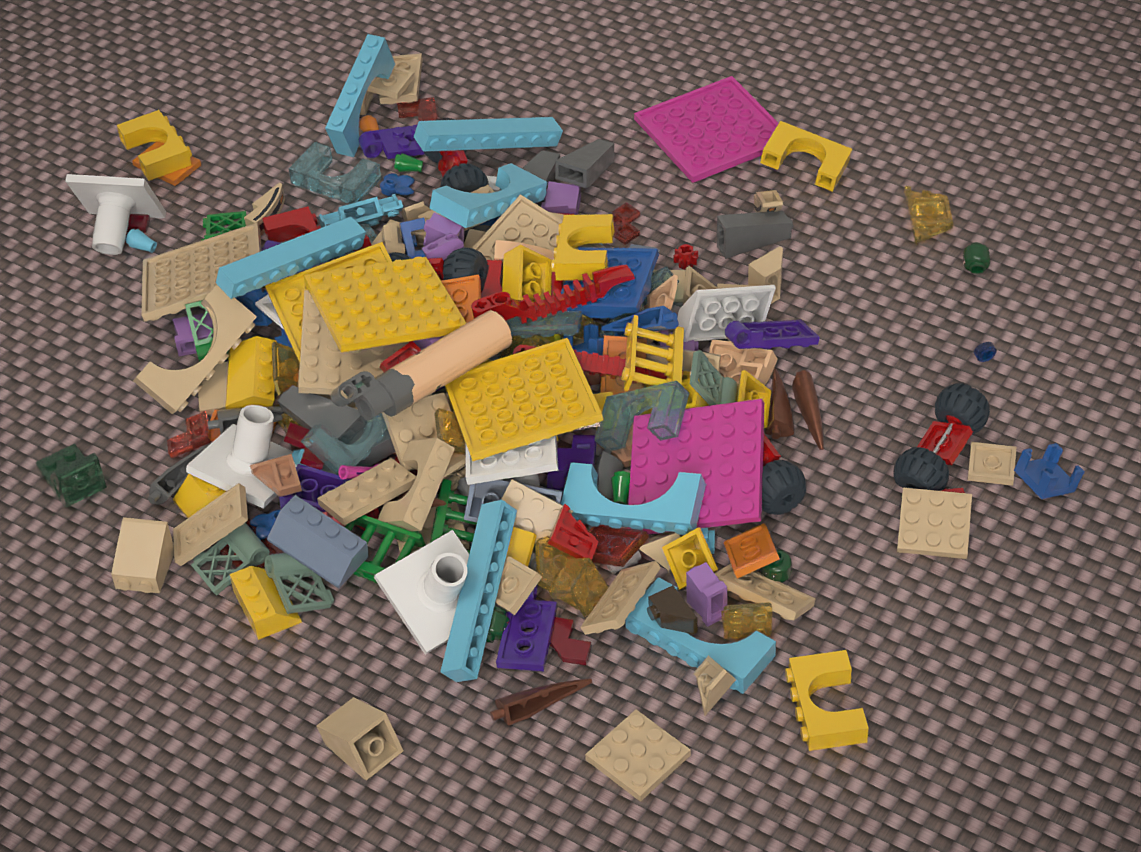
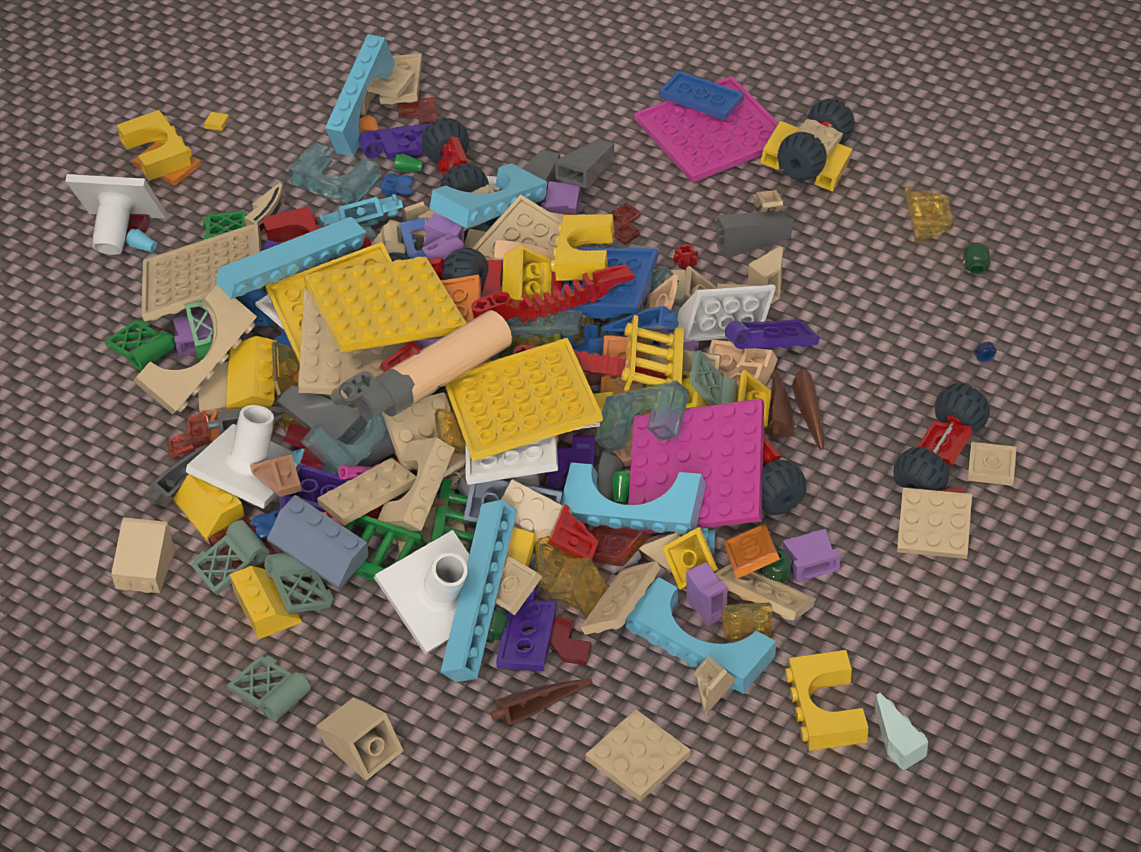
clear green bracket [35,443,107,508] -> none
tan plate [173,483,248,566] -> none
medium azure brick [414,117,563,152] -> none
dark brown slope [647,585,698,634] -> none
blue panel [1014,443,1085,499] -> none
none -> green piece [104,319,175,371]
none -> yellow tile [204,112,229,131]
none -> sand green piece [227,655,311,722]
none -> blue plate [659,70,744,120]
none -> black plate [777,99,855,181]
none -> medium lavender hips [782,529,840,583]
none -> light aqua slope [875,693,928,771]

